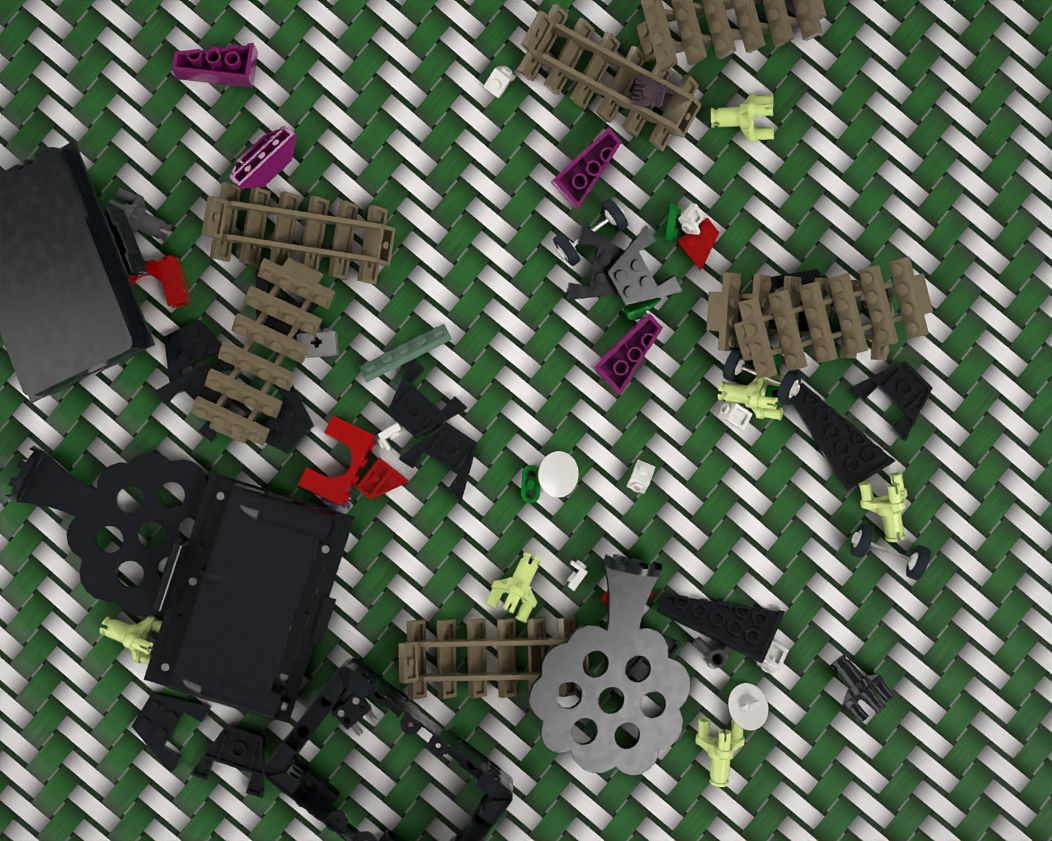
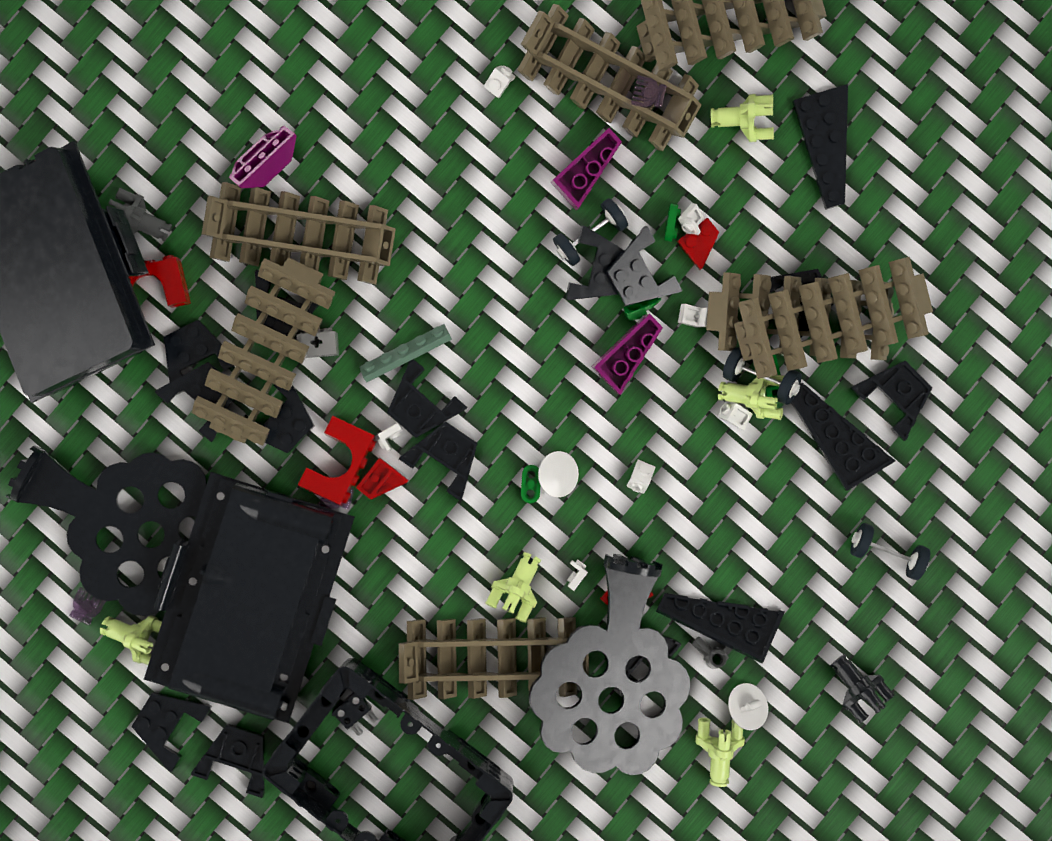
magenta wedge [172,43,258,88] -> none
white bracket [757,640,789,674] -> none
yellowish green wheel [859,472,908,542] -> none
none -> clear purple piece [69,587,106,626]
none -> white bracket [678,304,708,327]
none -> black wing [792,84,848,210]

